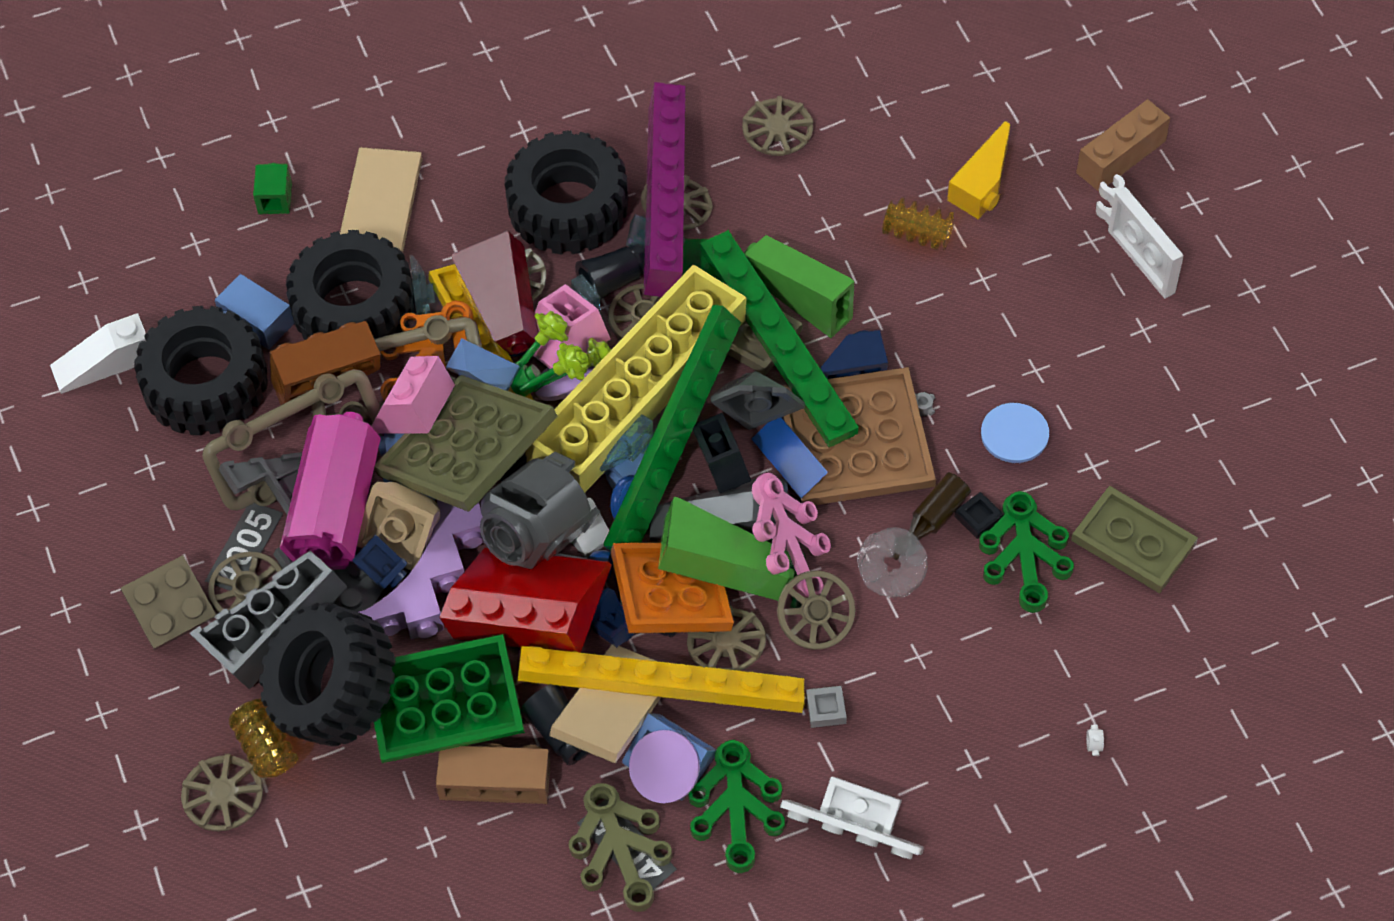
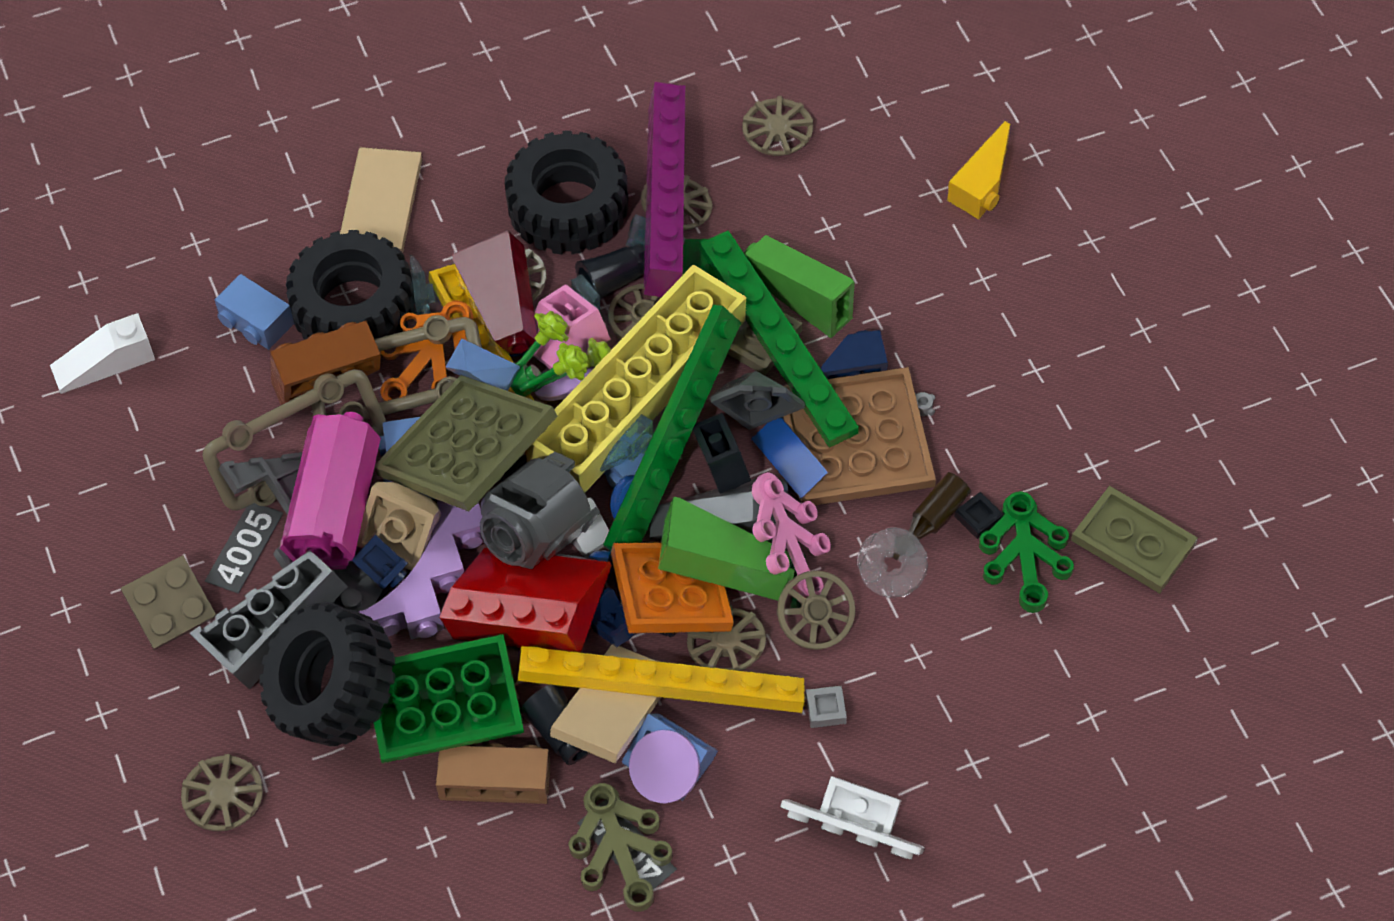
black tyre [134,306,268,435] -> none
dark tan wheel [208,552,282,613] -> none
clear yellow piece [229,699,299,778] -> none
green brick [253,163,292,214] -> none
bright pink slope [371,356,455,434] -> none
green plant [688,740,785,873] -> none
clear yellow piece [882,197,954,251] -> none
light blue piece [981,403,1049,463] -> none
medium nougat brick [1077,99,1170,192] -> none
white piece [1087,725,1104,756] -> none
white tile [1096,174,1184,299] -> none

